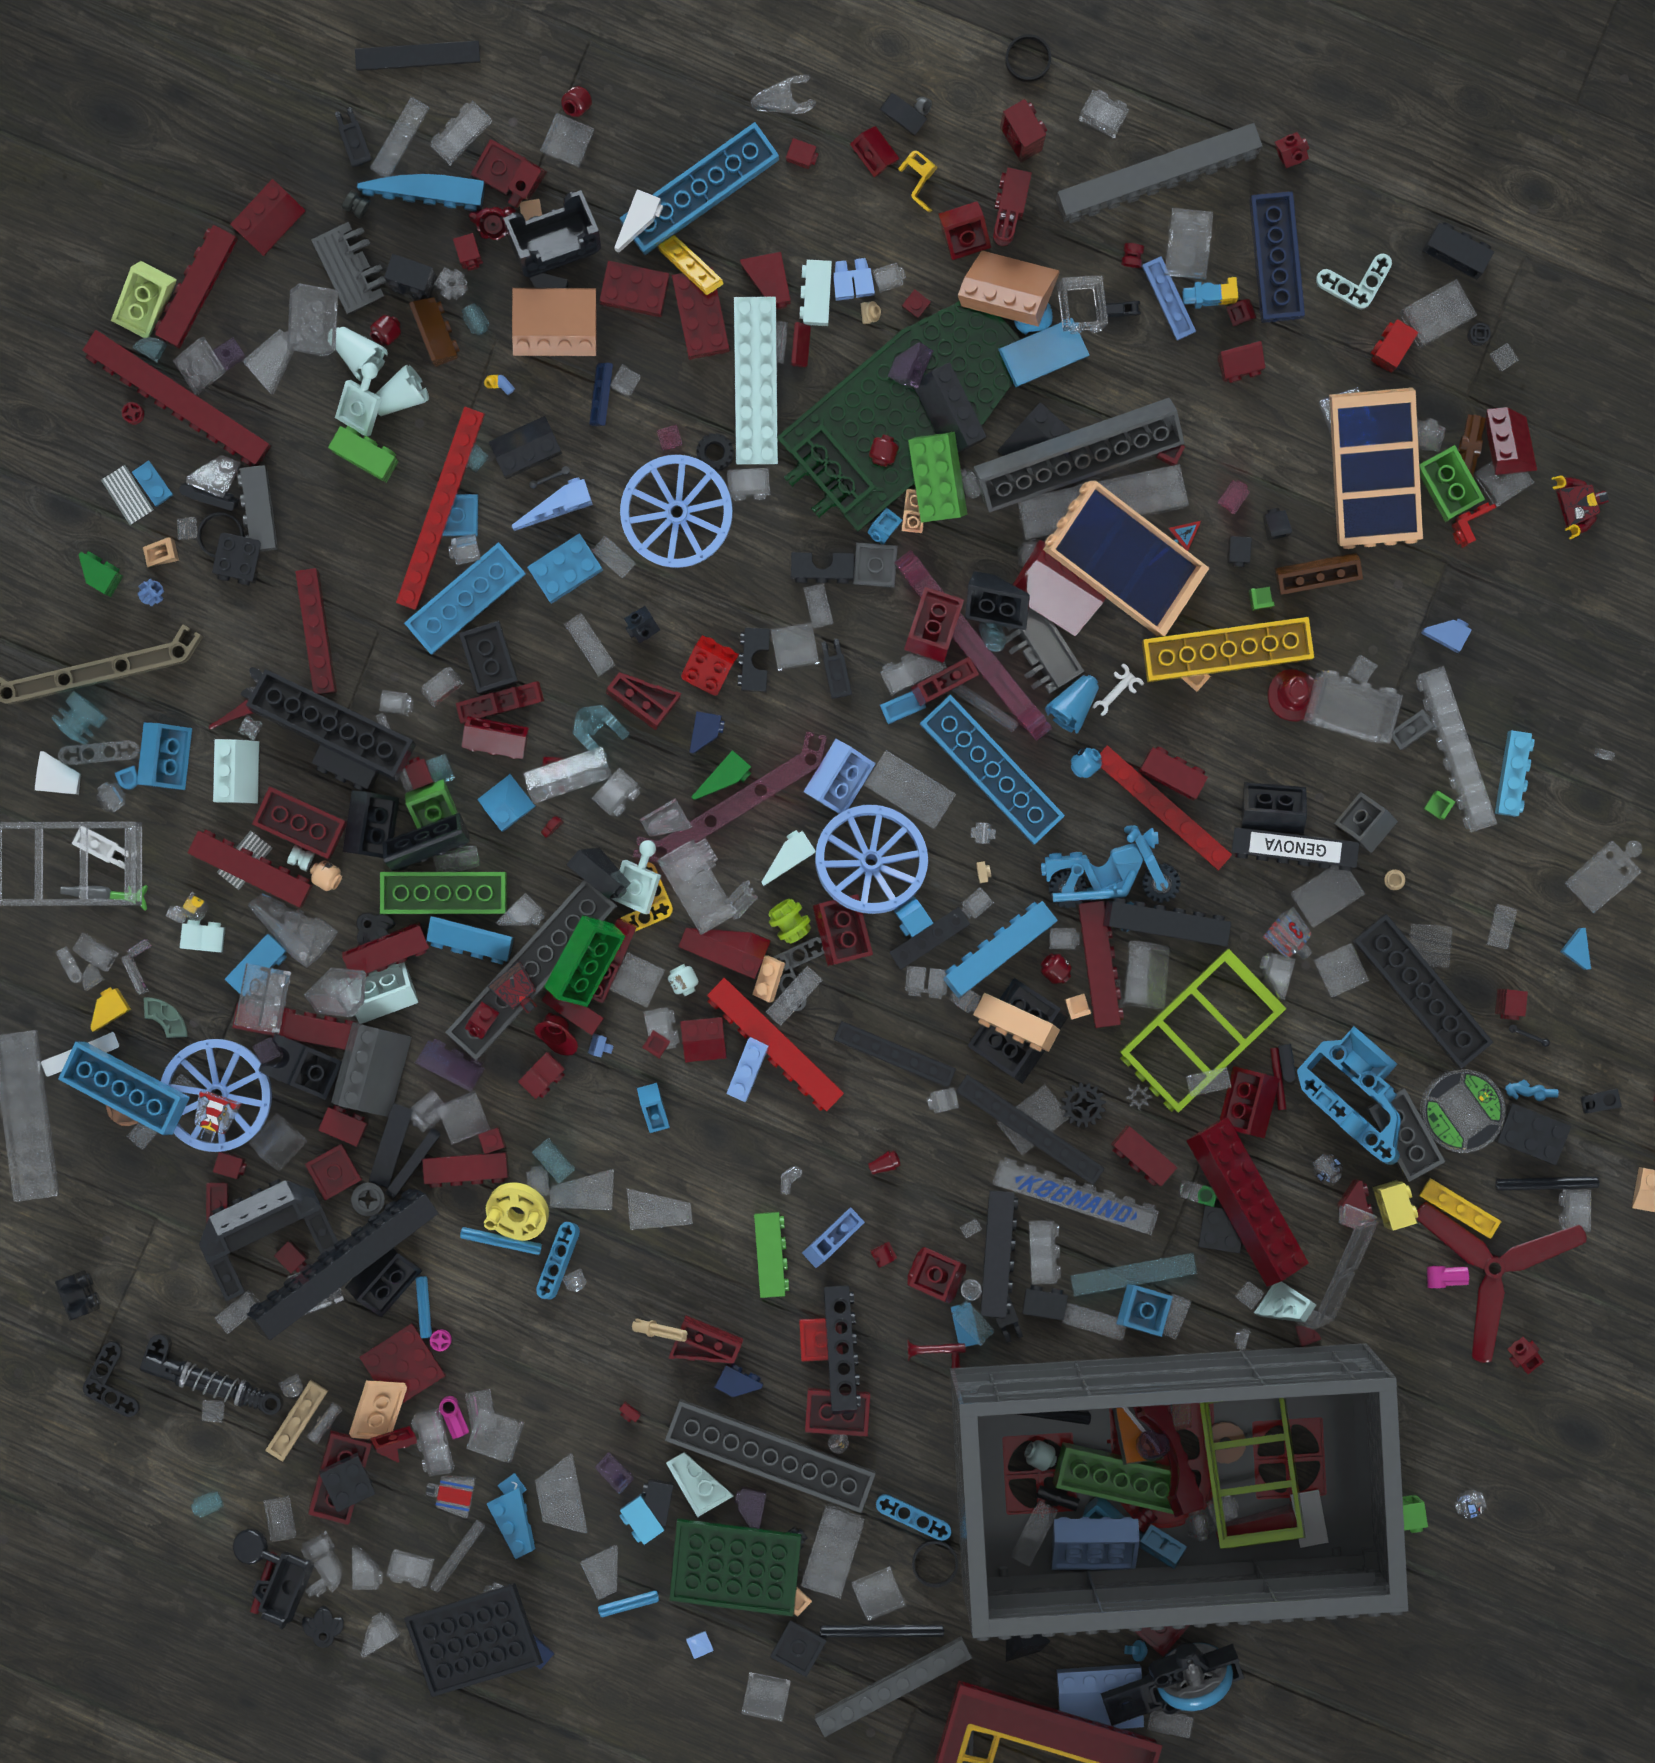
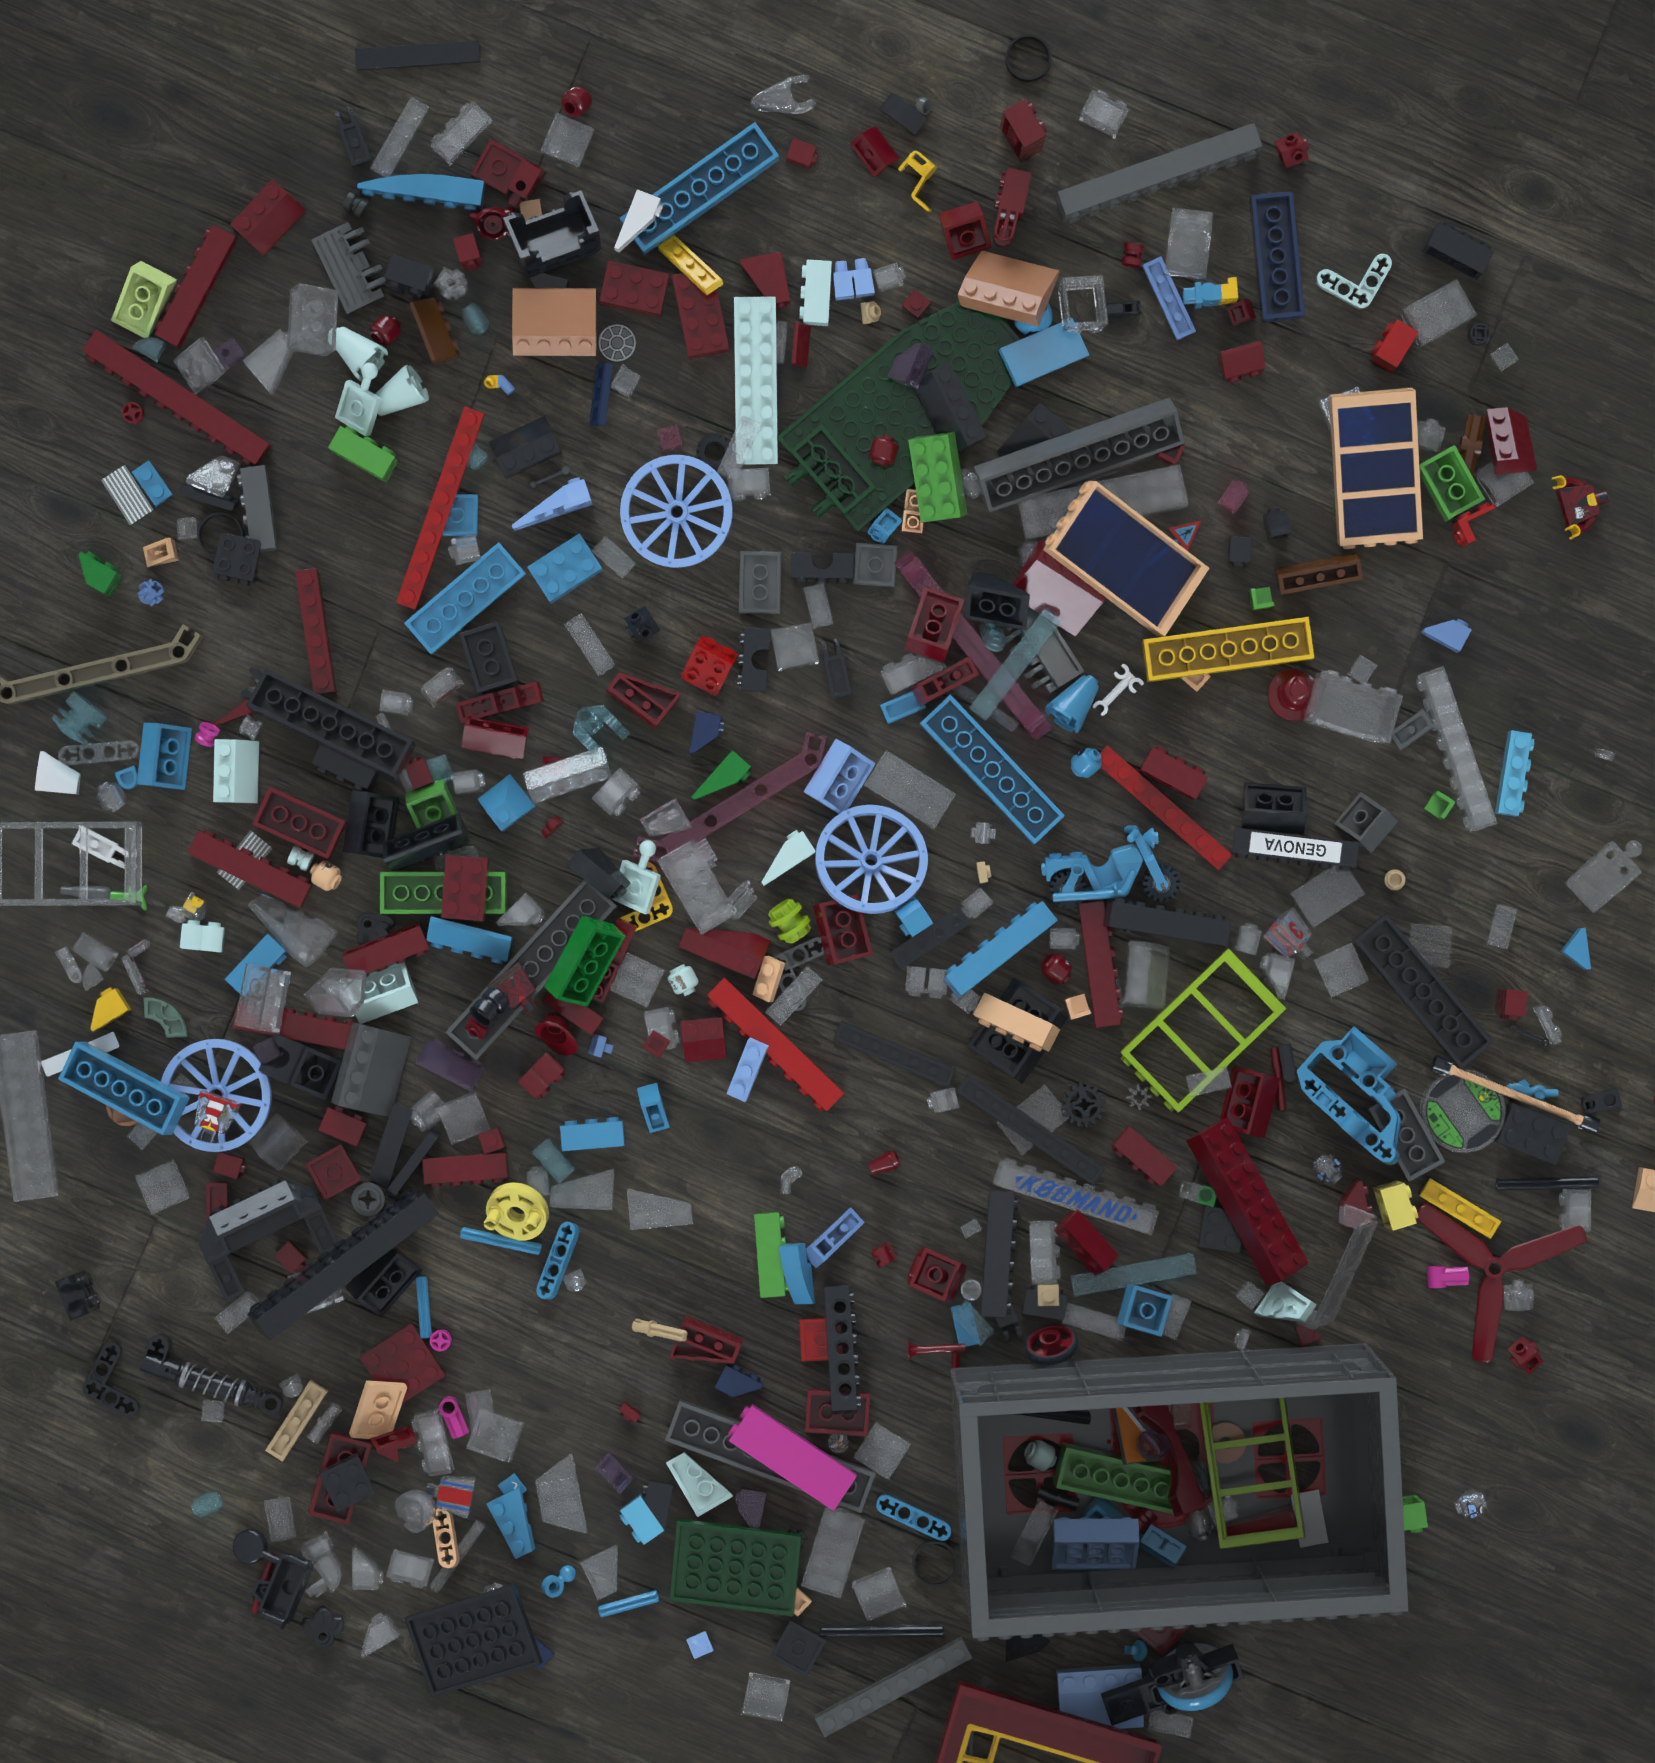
none -> clear plate [135,1160,190,1215]
none -> dark pink wheel [195,722,220,747]
none -> clear cylinder [395,1489,436,1533]
none -> light nougat beam [432,1508,460,1568]
none -> dark red brick [441,855,490,921]
none -> clear brick [452,769,486,795]
none -> black wheel [470,987,509,1027]
none -> dark azure plate [541,1565,576,1598]
none -> dark azure brick [560,1117,625,1151]
none -> sticker [599,324,636,361]
none -> clear plate [717,415,761,481]
none -> dark pink brick [728,1404,857,1511]
none -> dark grey tile [739,551,782,614]
none -> dark azure slope [779,1243,815,1304]
none -> clear plate [853,1422,911,1480]
none -> clear light blue tile [969,609,1061,721]
none -> dark red wheel [1025,1323,1079,1365]
none -> tan plate [1037,1284,1059,1306]
none -> dark red brick [1054,1210,1119,1276]
none -> clear light blue plate [1188,1458,1213,1500]
none -> clear brick [1234,923,1262,955]
none -> light nougat hose [1430,1055,1600,1134]
none -> clear brick [1504,1280,1534,1311]
none -> clear plate [1533,1004,1562,1045]

